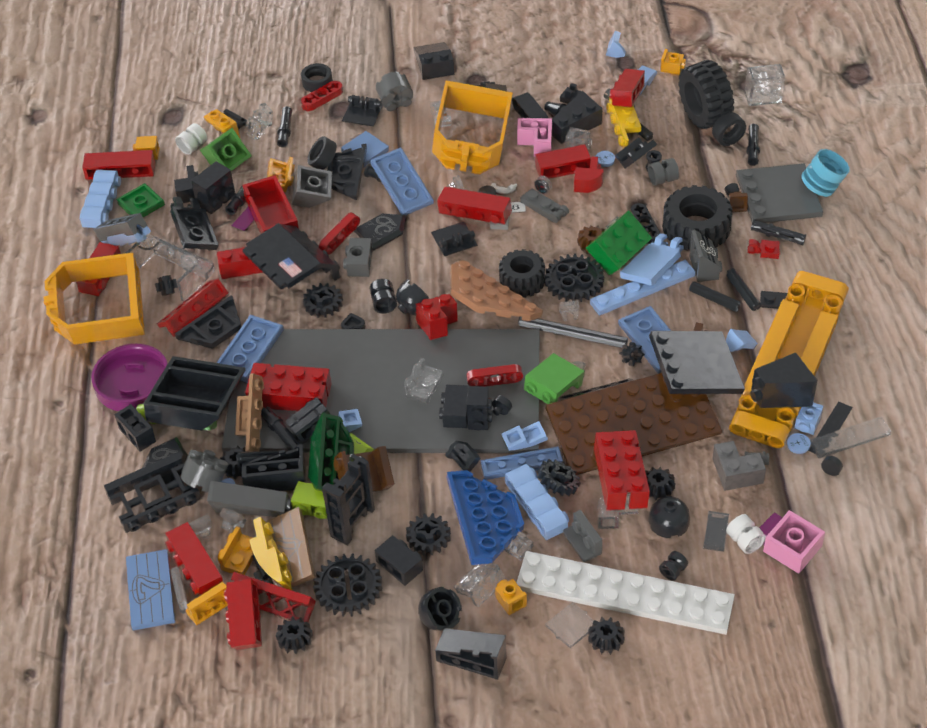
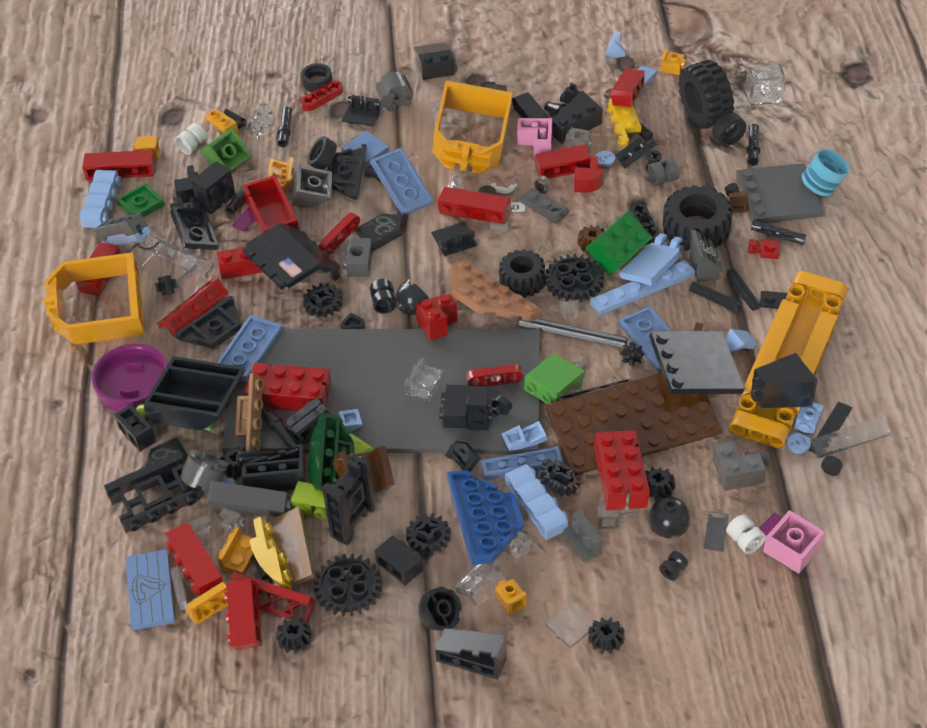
white plate [516,551,735,635] -> none

